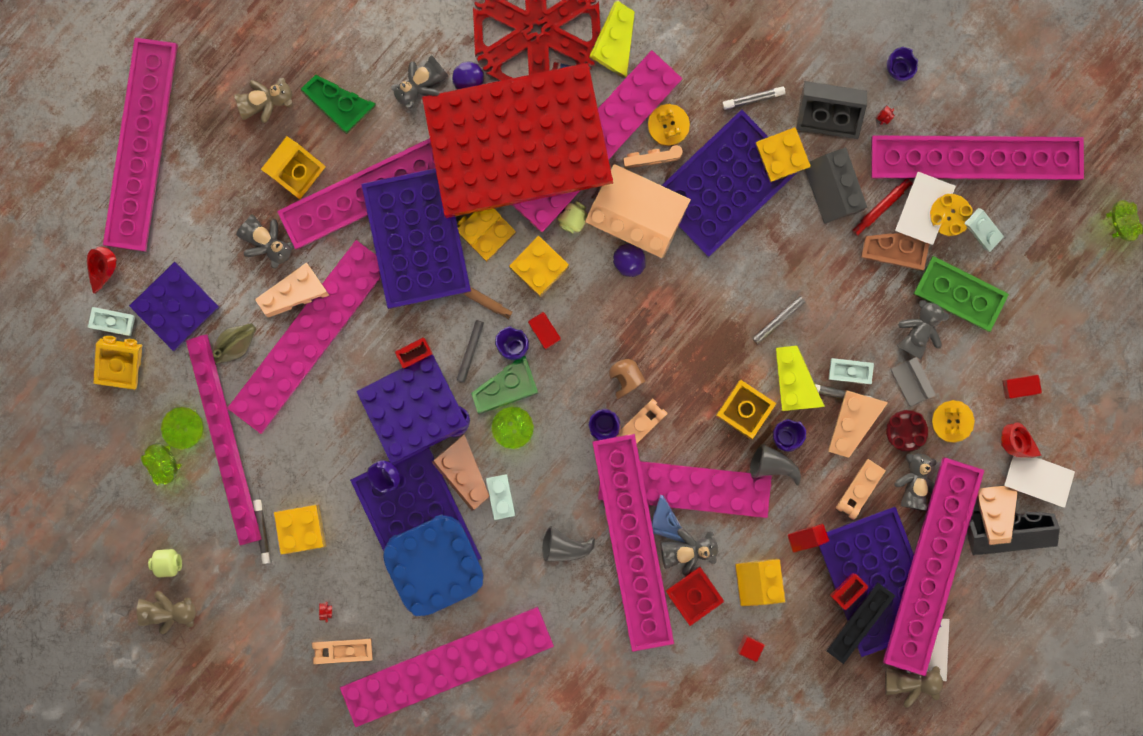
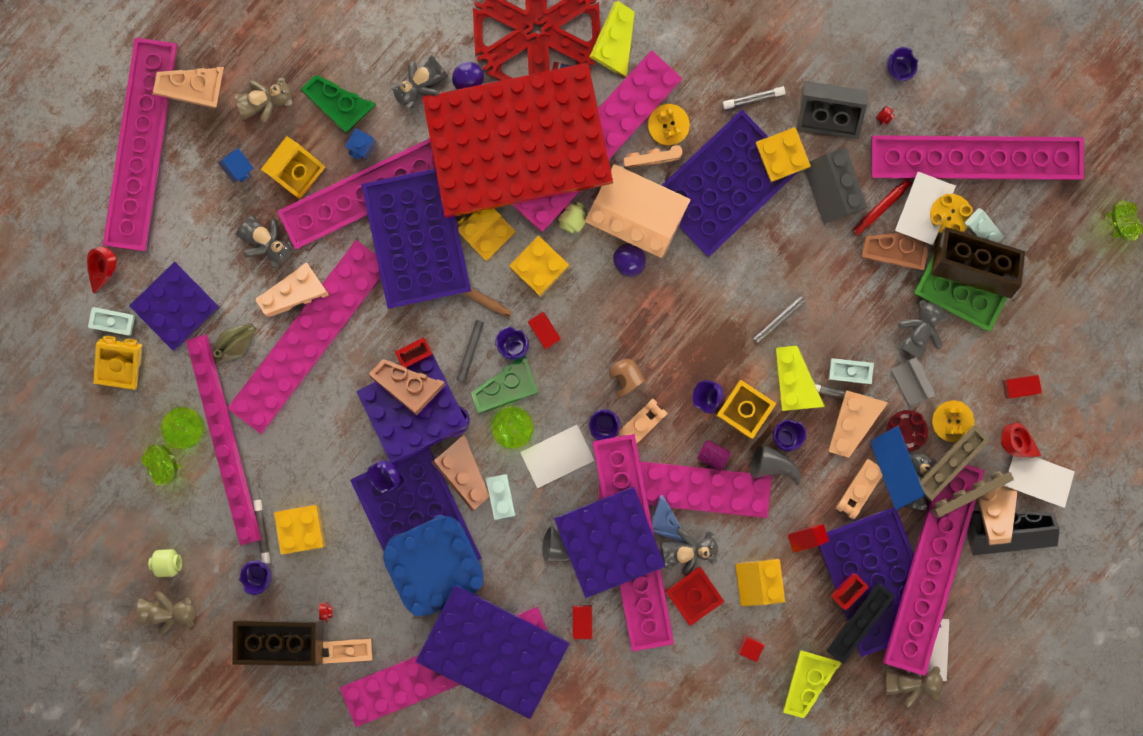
none -> light nougat wing [152,67,224,109]
none -> blue brick [218,148,254,183]
none -> dark brown brick [232,620,324,666]
none -> dark purple hair [239,560,272,595]
none -> blue brick [345,128,376,160]
none -> nougat wing [369,359,445,416]
none -> dark purple plate [416,585,570,719]
none -> white sticker [520,425,595,488]
none -> dark purple plate [554,486,665,599]
none -> red piece [573,605,592,640]
none -> dark purple hair [692,380,725,414]
none -> magenta piece [697,439,731,471]
none -> neon yellow wing [783,650,841,718]
none -> blue piece [870,426,925,510]
none -> dark tan plate [920,425,990,501]
none -> dark tan plate [930,470,1014,518]
none -> dark brown brick [931,227,1025,299]

